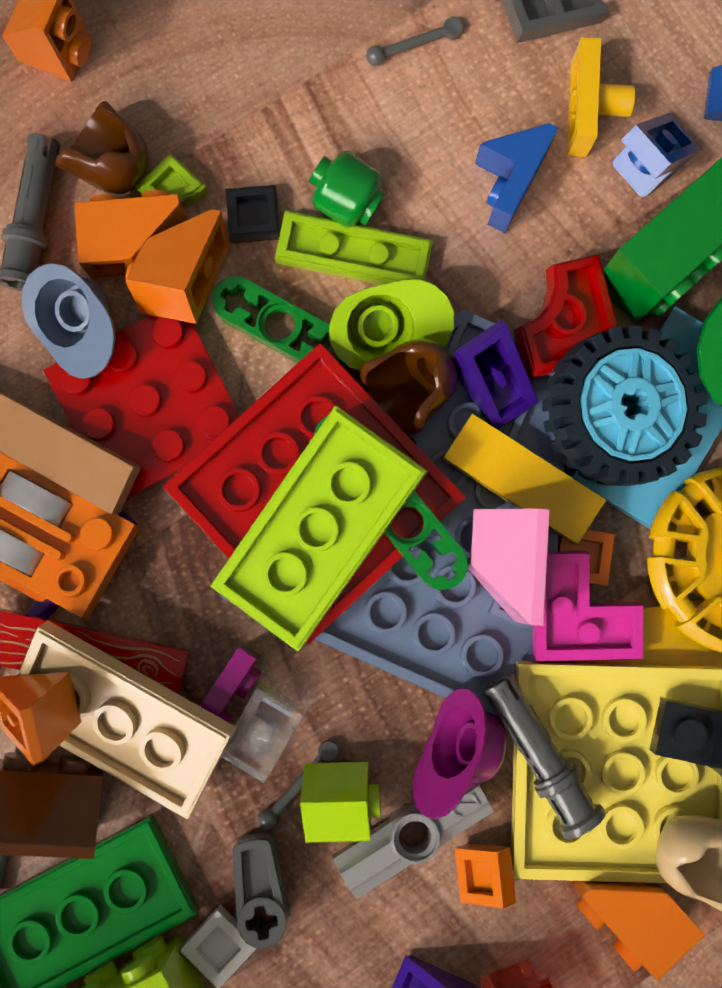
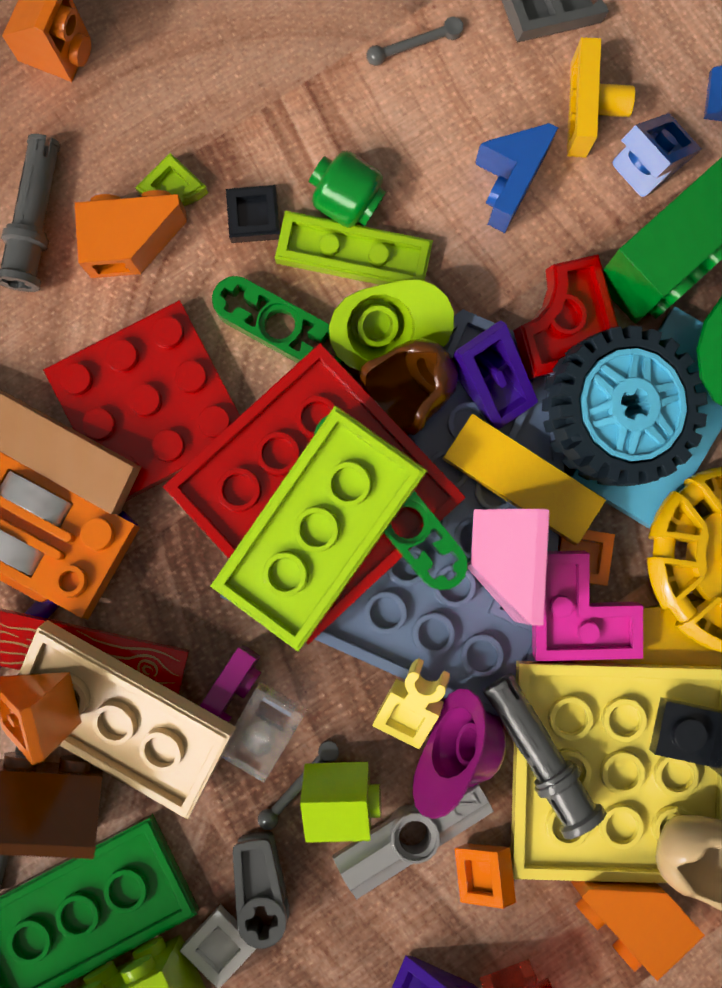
sand blue piece [21,263,116,379] -> none
reddish brown hair [55,101,149,195] -> none
orange slope [125,209,231,324] -> none
none -> light yellow plate [372,658,450,749]

